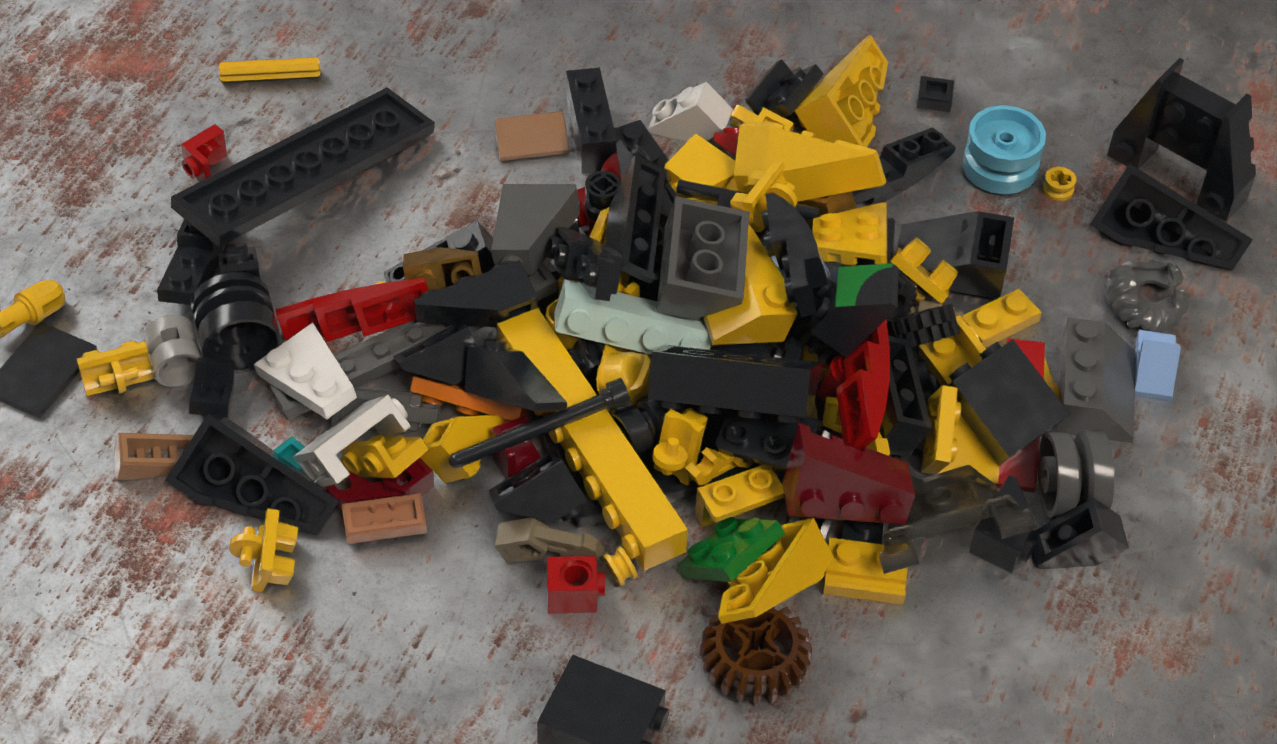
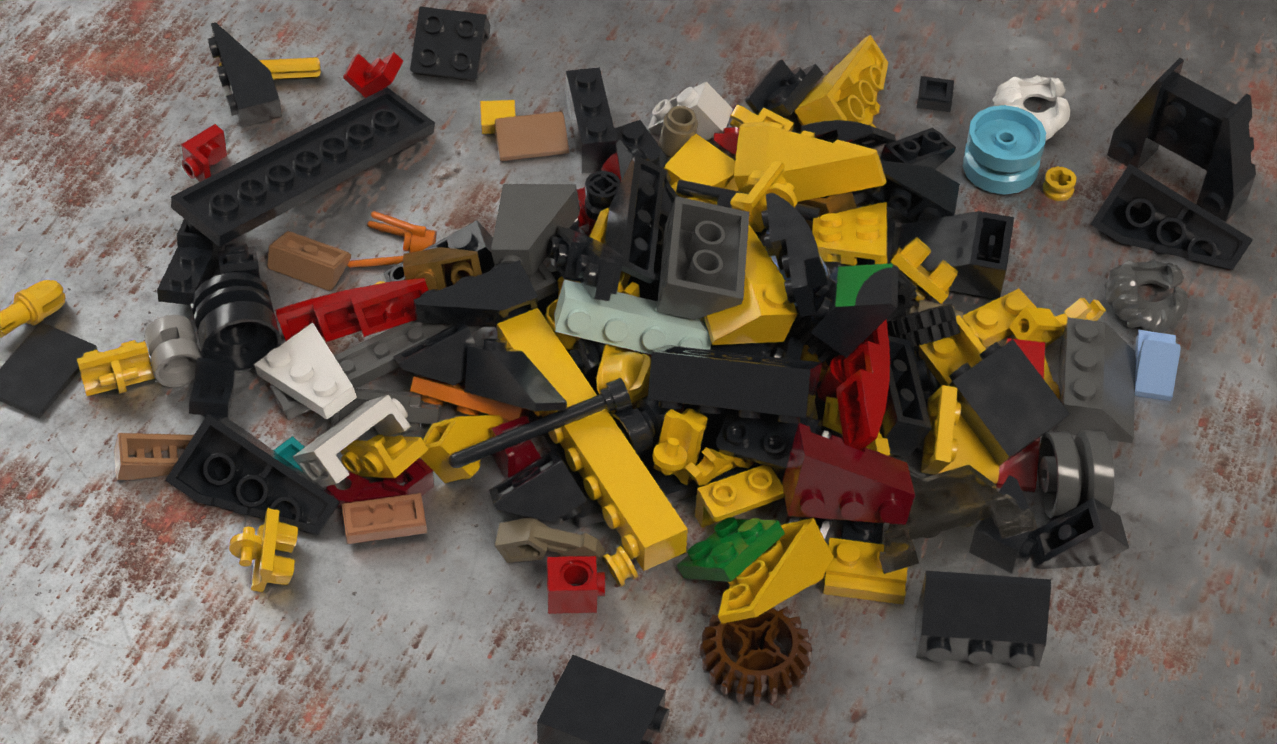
none -> black slope [207,22,282,127]
none -> medium nougat slope [267,231,351,291]
none -> red bracket [343,52,404,98]
none -> orange plant [347,211,437,268]
none -> black bracket [410,6,491,81]
none -> yellow tile [480,100,516,134]
none -> dark tan brick [659,106,698,157]
none -> black slope [801,120,896,149]
none -> black slope [861,160,960,222]
none -> black slope [915,570,1051,668]
none -> white piece [992,75,1070,140]
none -> yellow piece [1009,298,1106,348]

